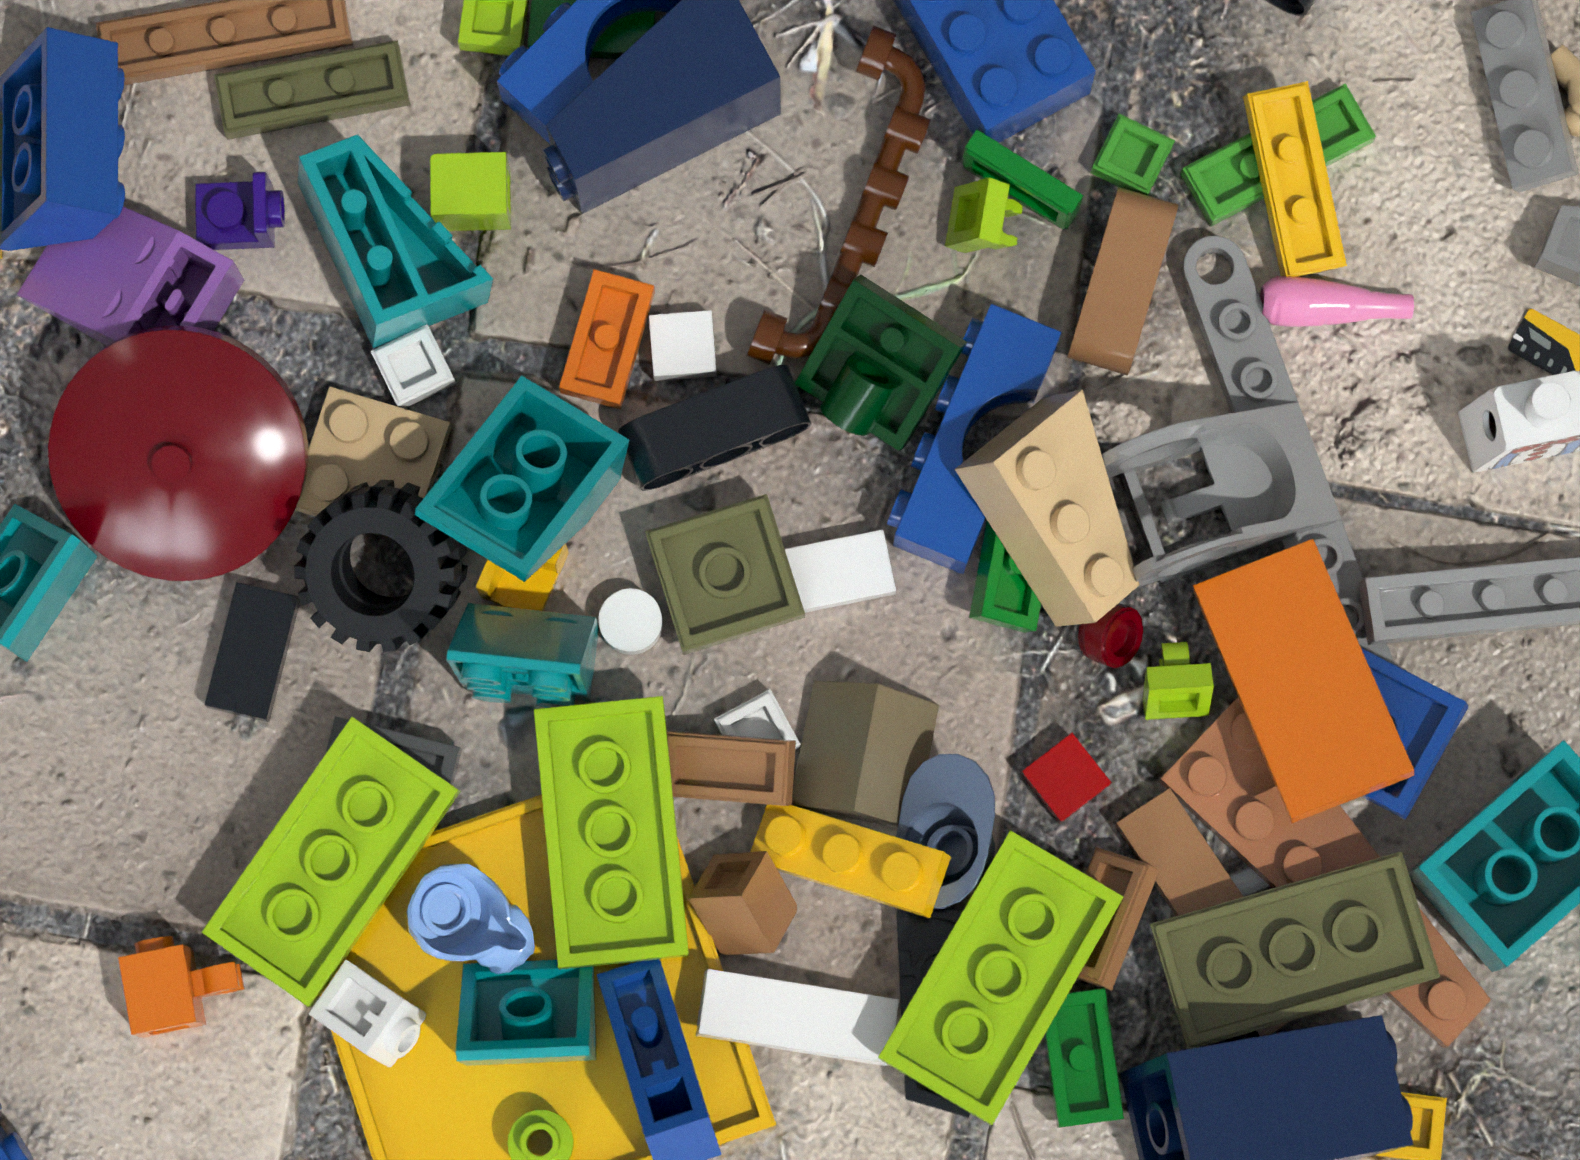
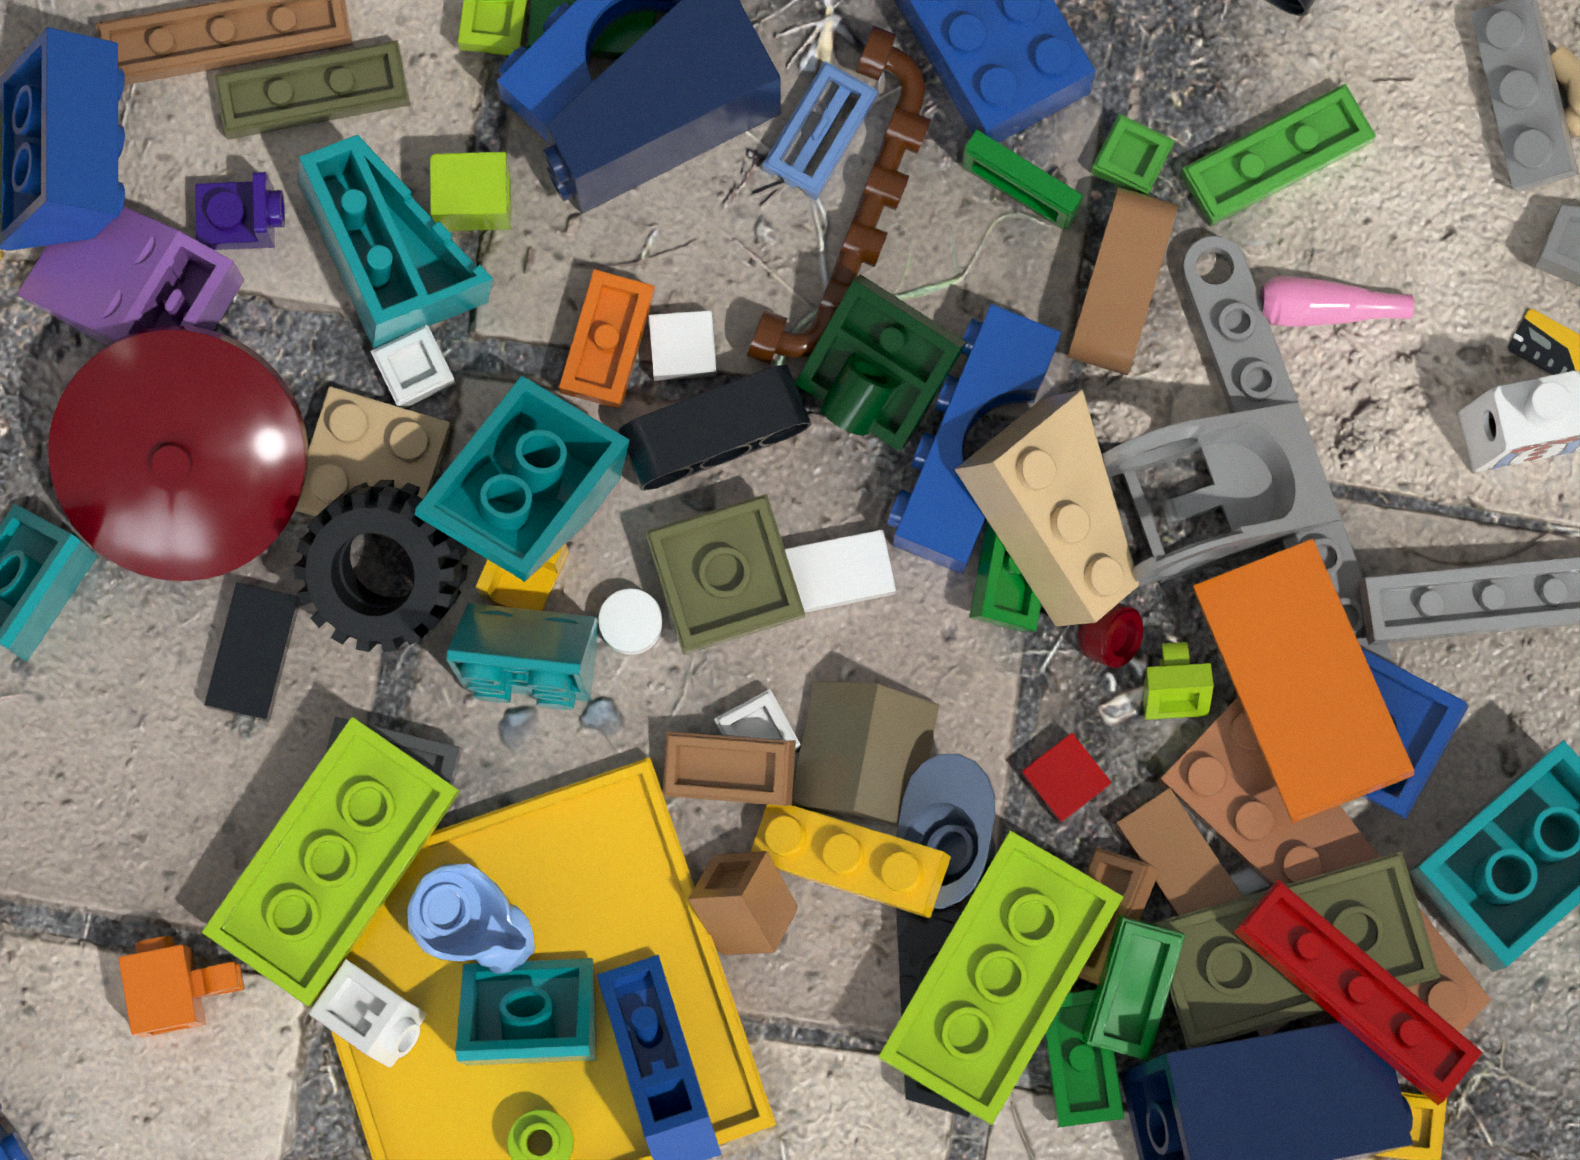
lime plate [534,696,689,970] -> none
white tile [696,969,899,1066] -> none
lime tile [945,177,1023,253] -> none
yellow tile [1243,81,1347,277] -> none
none -> medium blue tile [762,61,879,201]
none -> green tile [1082,914,1185,1061]
none -> red tile [1233,879,1483,1106]

